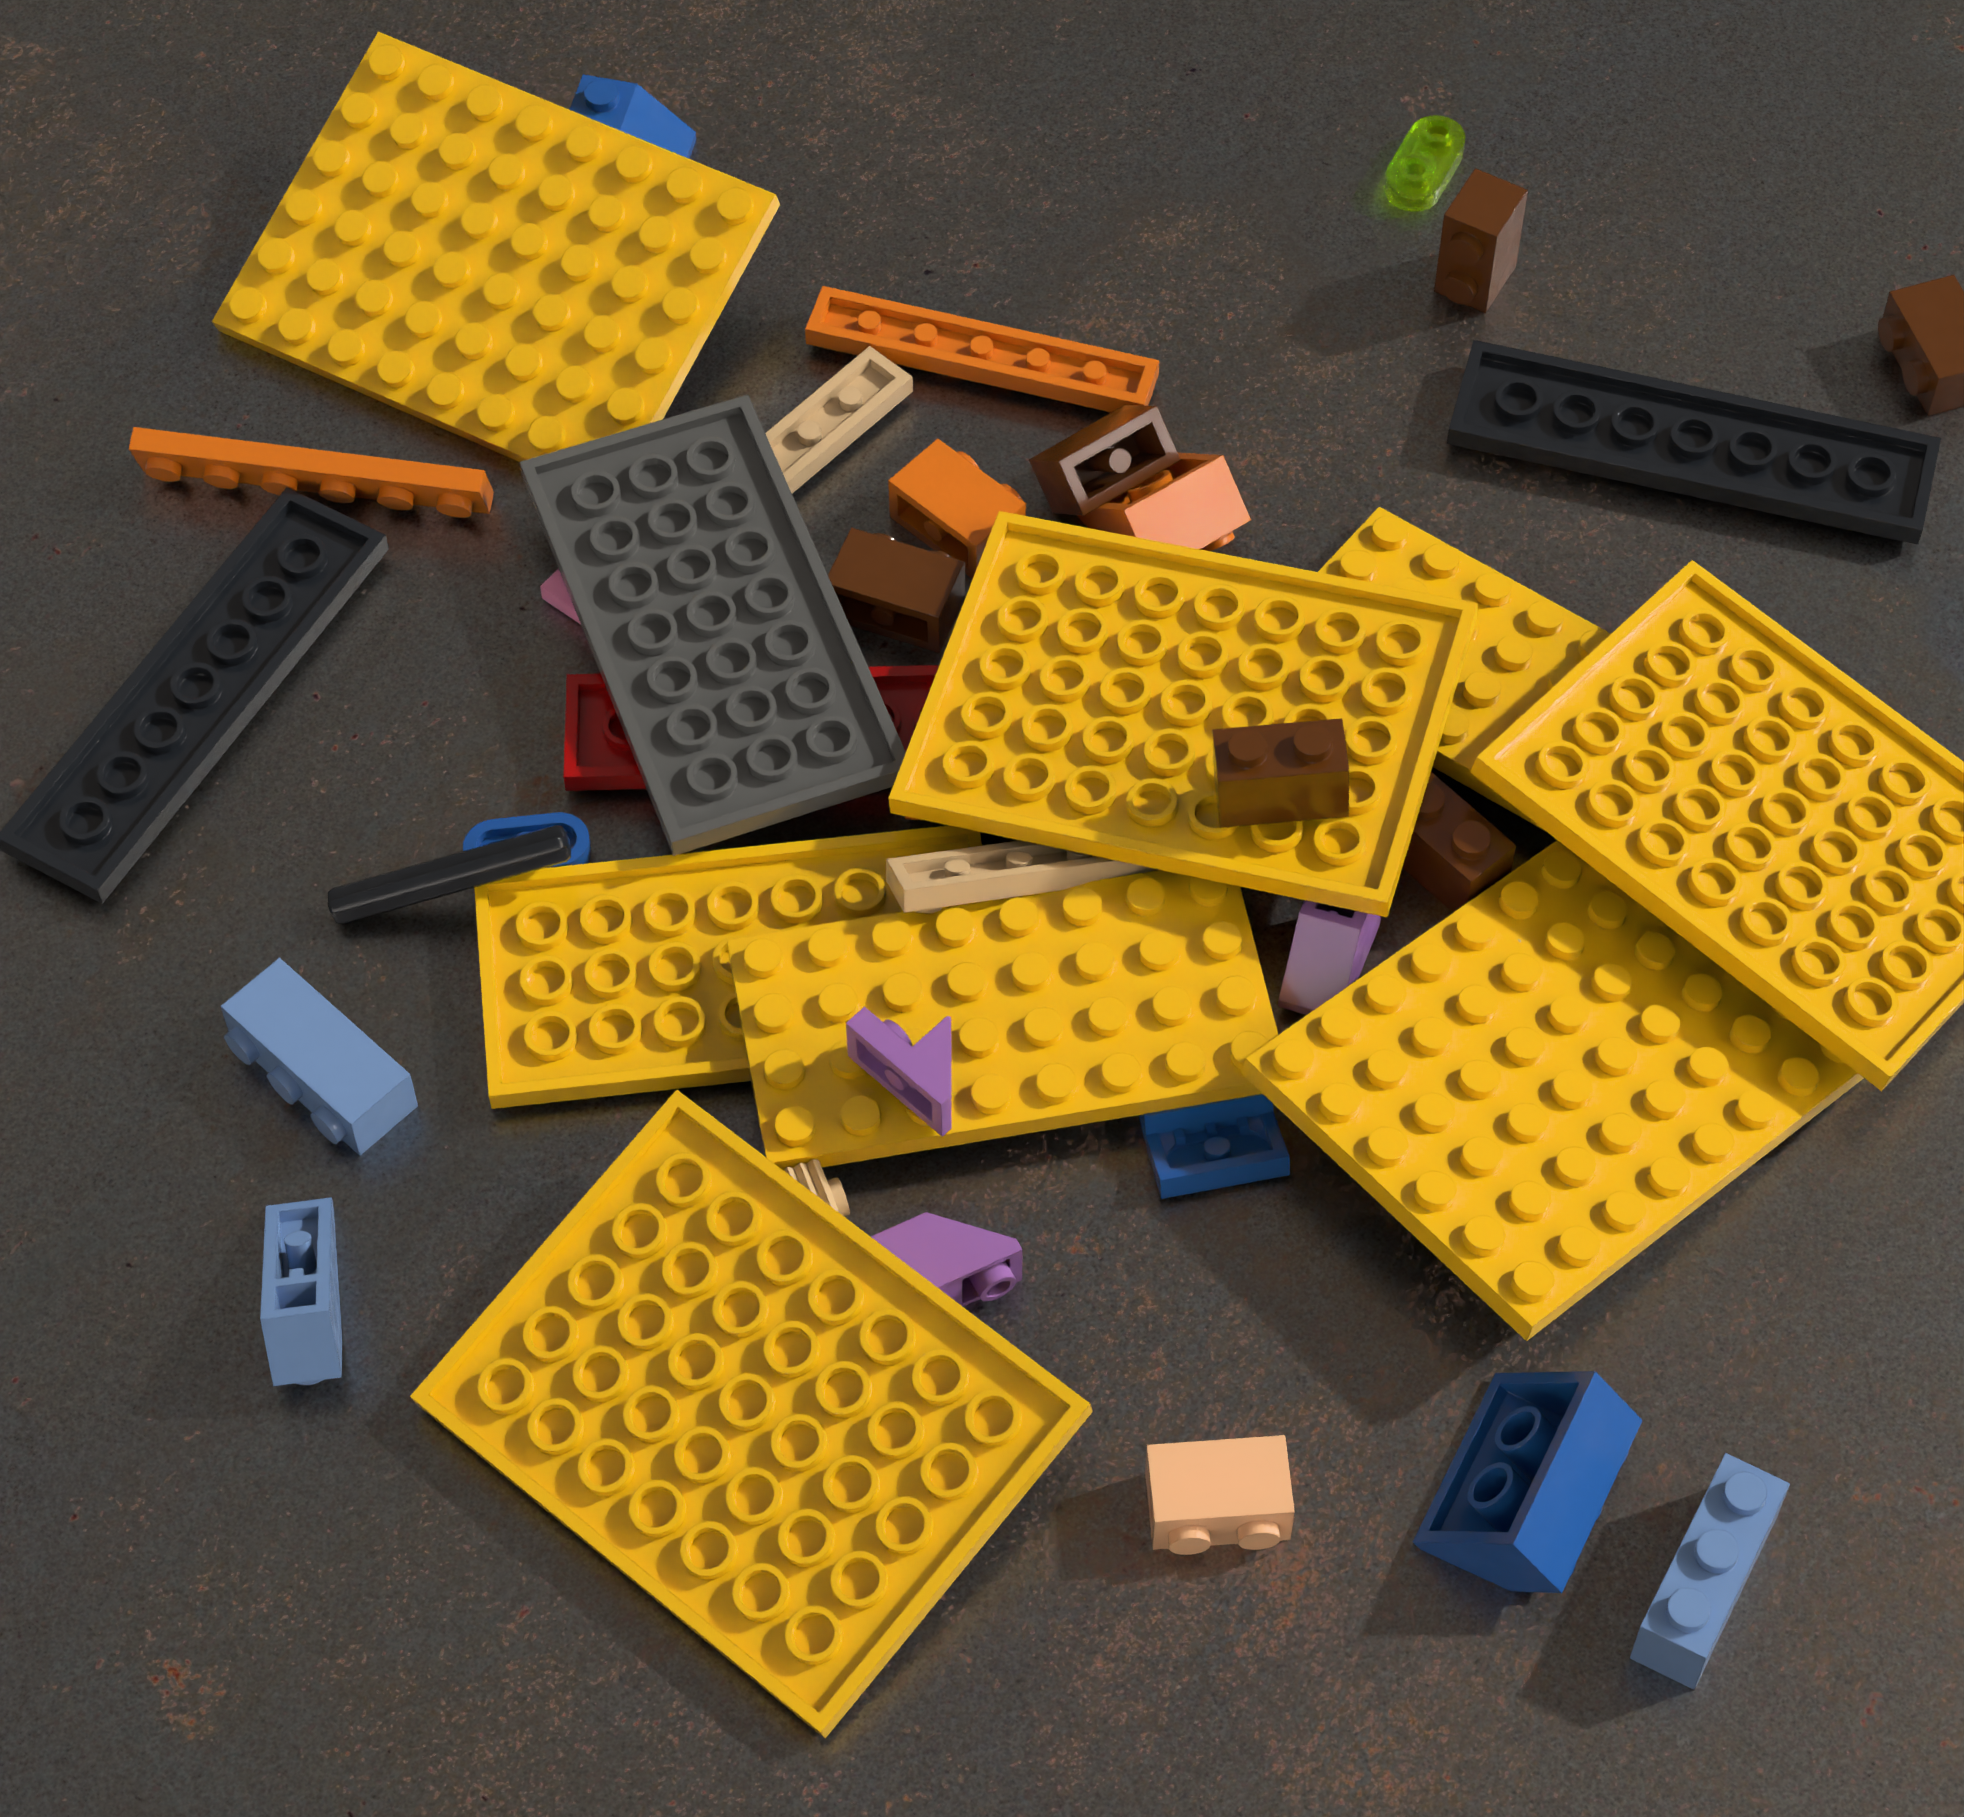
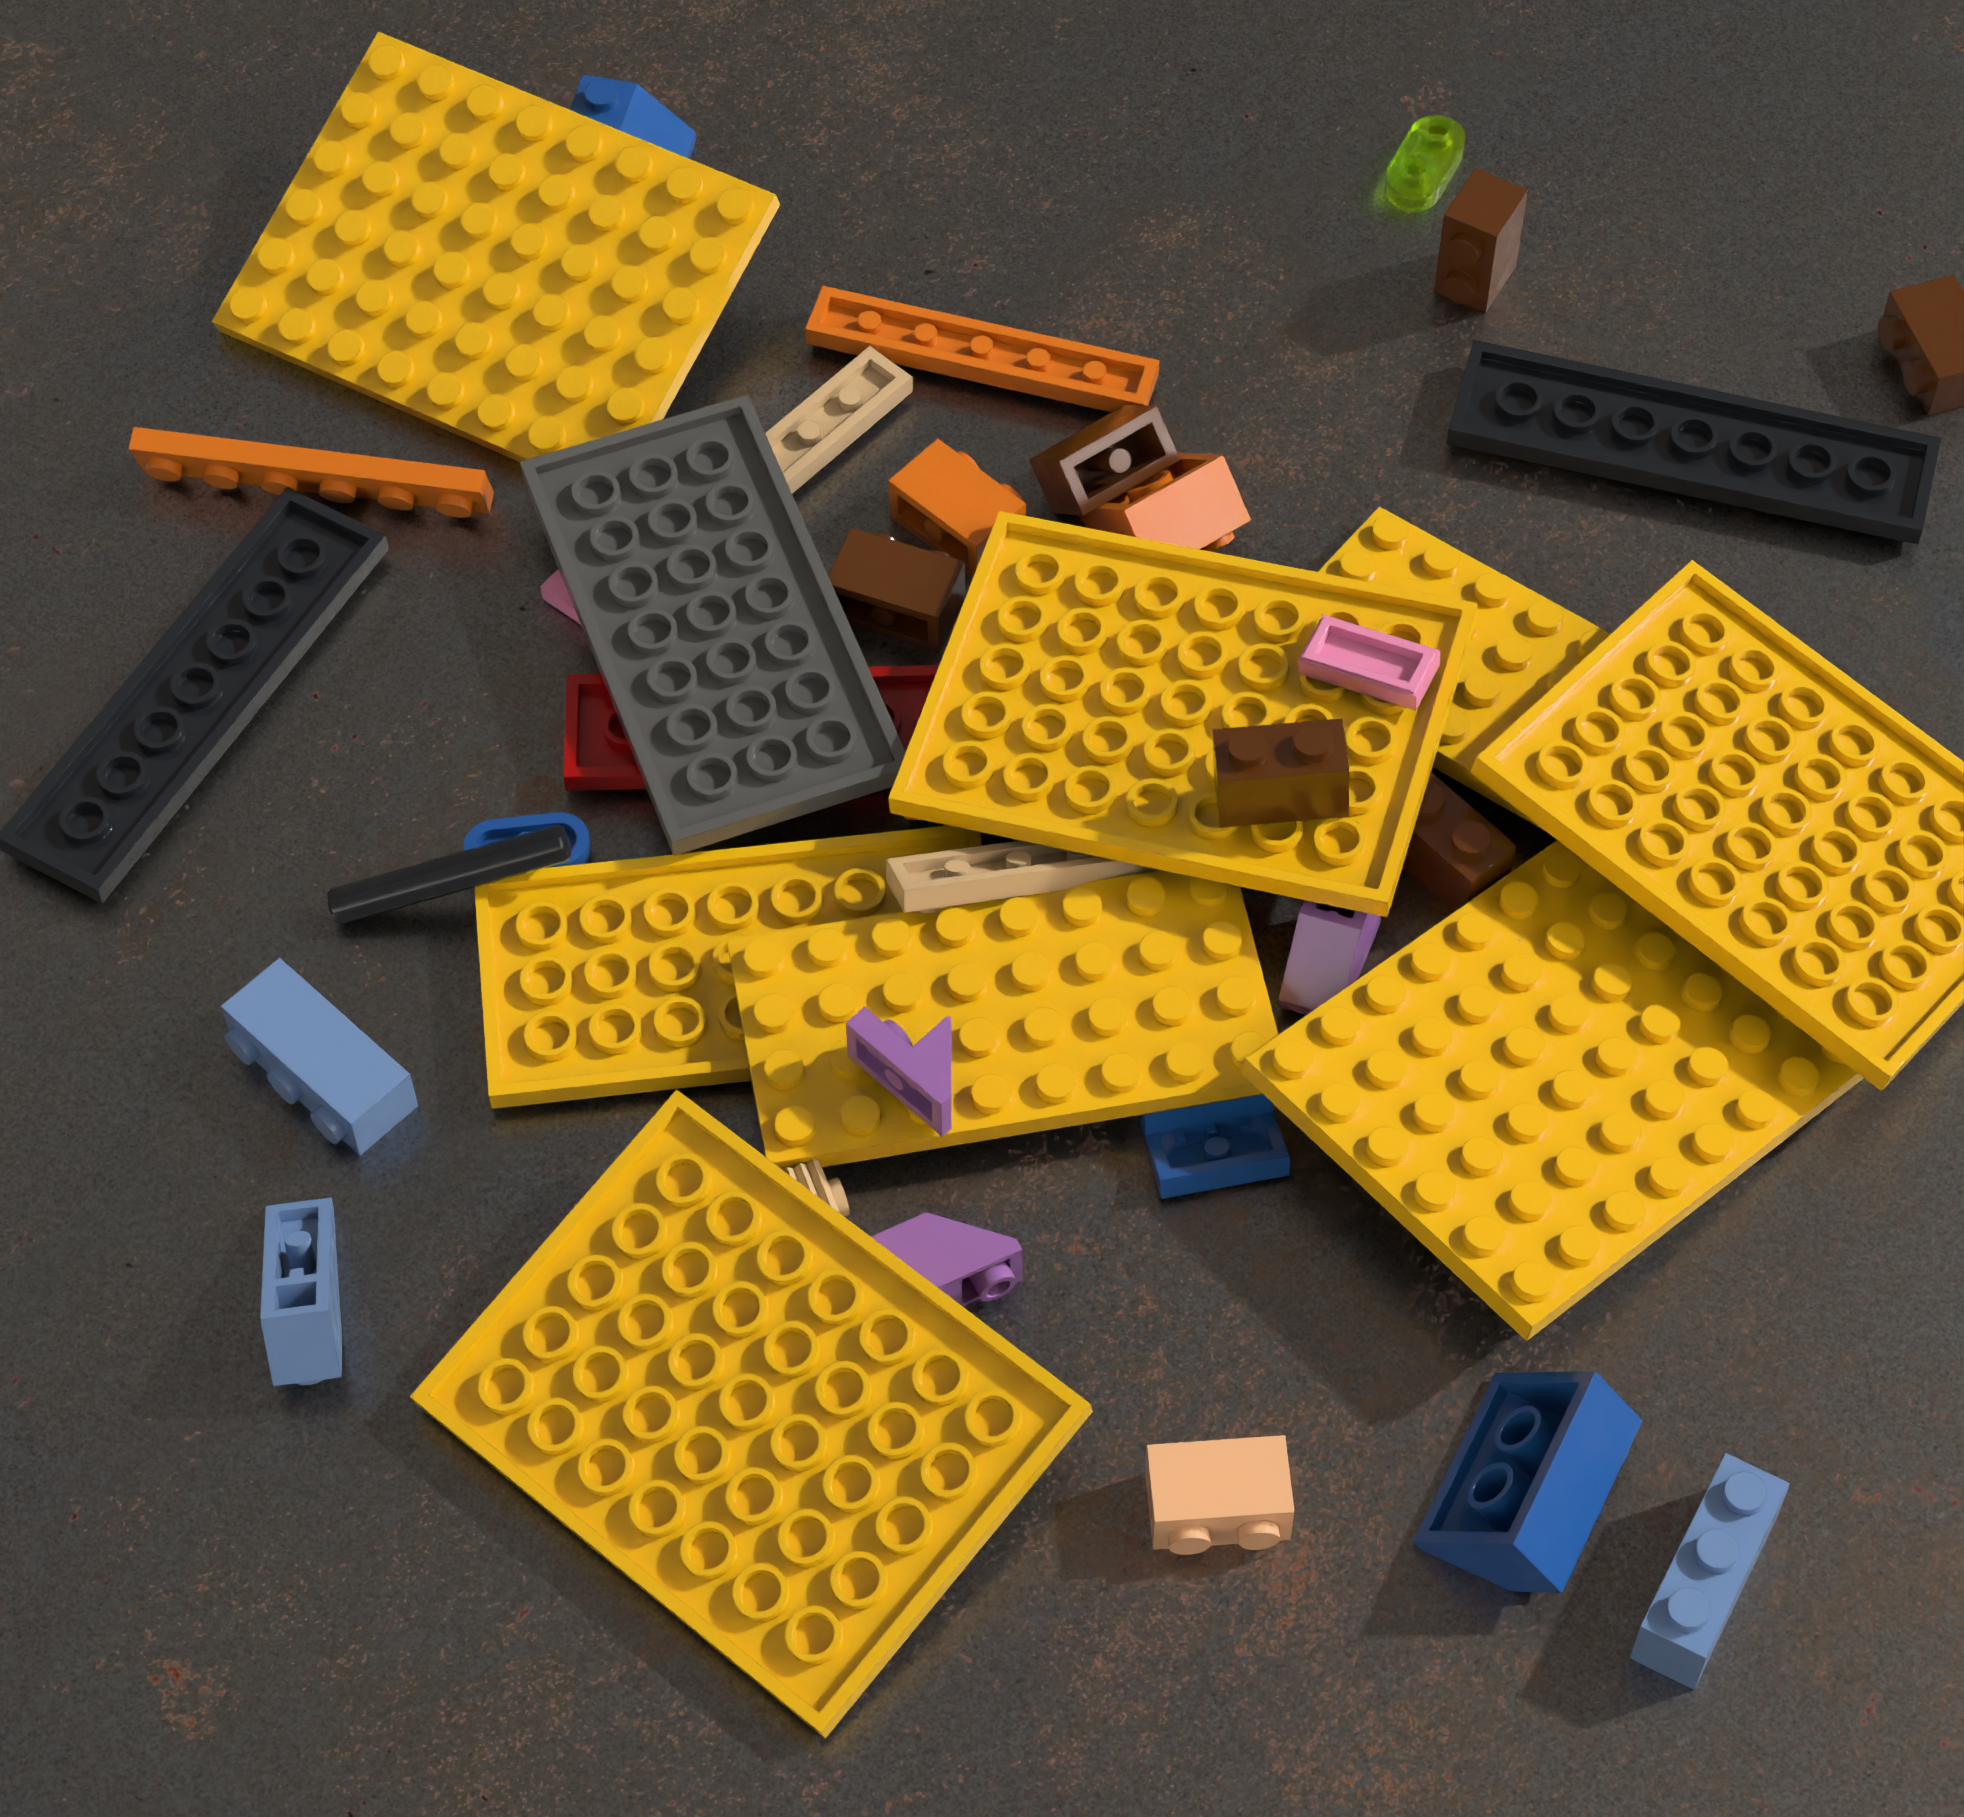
none -> bright pink tile [1298,614,1440,711]

